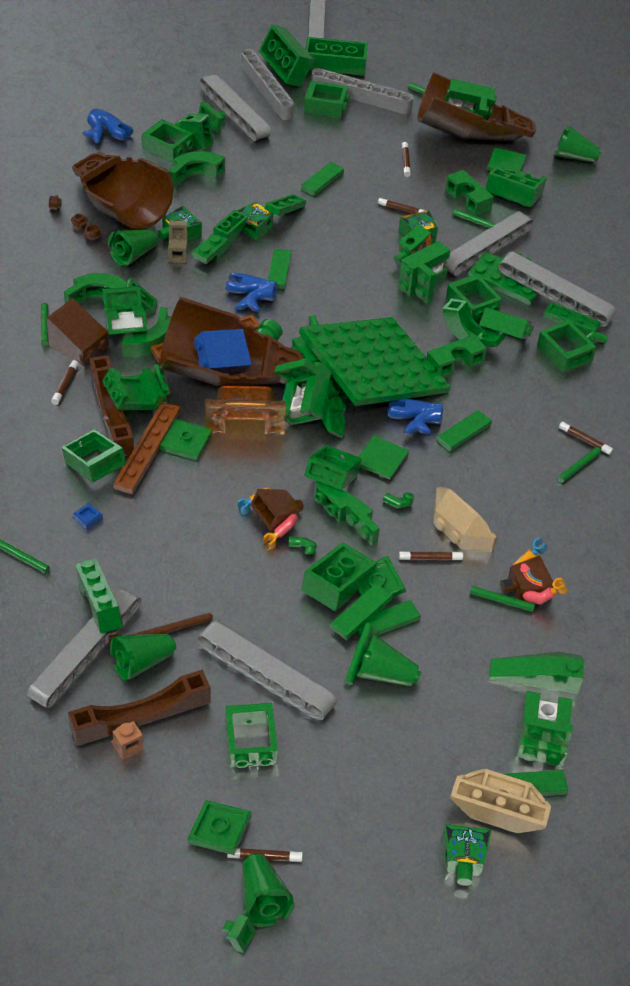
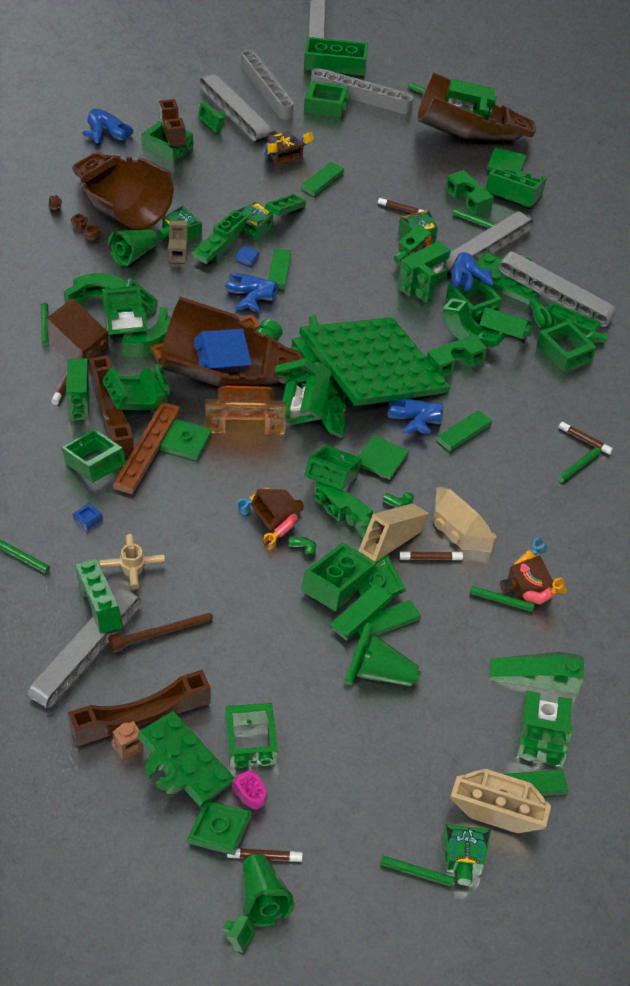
green cone [110,634,176,681] -> none
green arch [169,151,225,187] -> none
green torso [175,113,214,150] -> none
light grey beam [197,621,337,720] -> none
green brick [258,24,314,87] -> none
bar [402,142,411,177] -> none
green cone [554,125,601,163] -> none
none -> green window [66,359,90,420]
none -> tan bar [99,534,165,590]
none -> green plate [137,711,235,807]
none -> reddish brown arch [159,99,186,146]
none -> dark pink rock [232,770,267,810]
none -> blue tile [236,246,259,266]
none -> torso [264,131,314,166]
none -> tan slope [359,503,429,561]
none -> green bar [380,855,455,887]
none -> blue piece [451,252,493,292]
none -> green arm [529,298,557,330]

